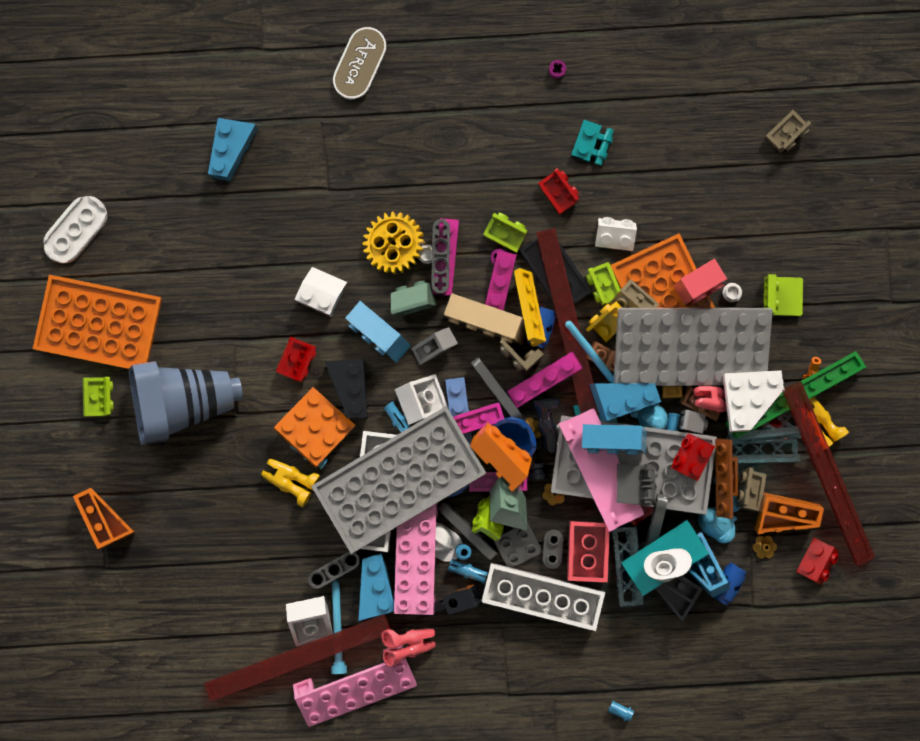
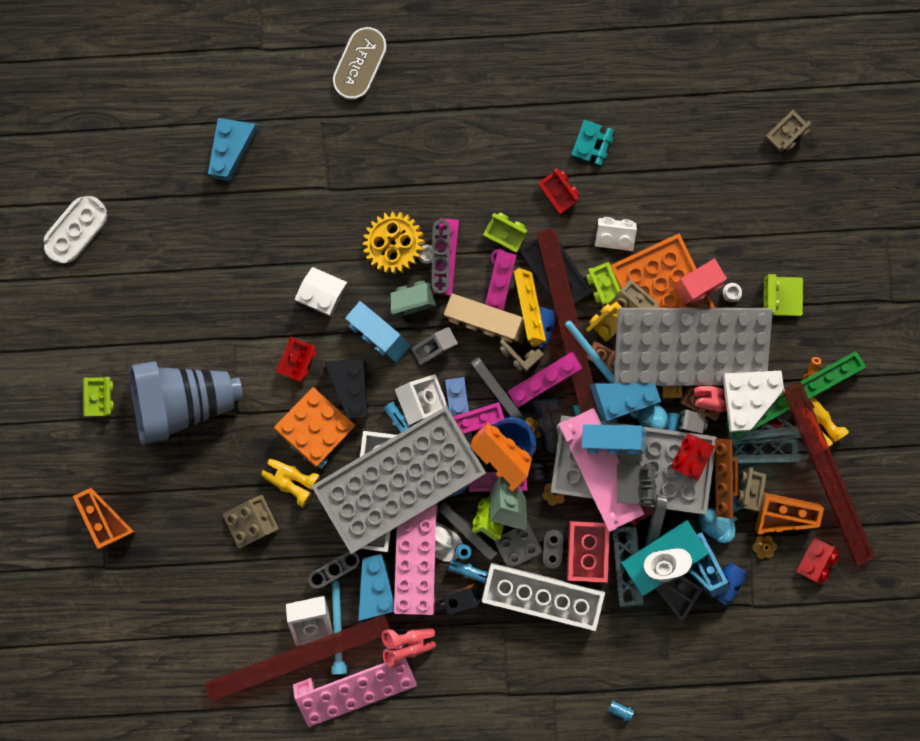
orange plate [33,275,162,369] -> none
magenta bush [549,60,566,79] -> none
none -> dark tan bracket [223,495,279,548]

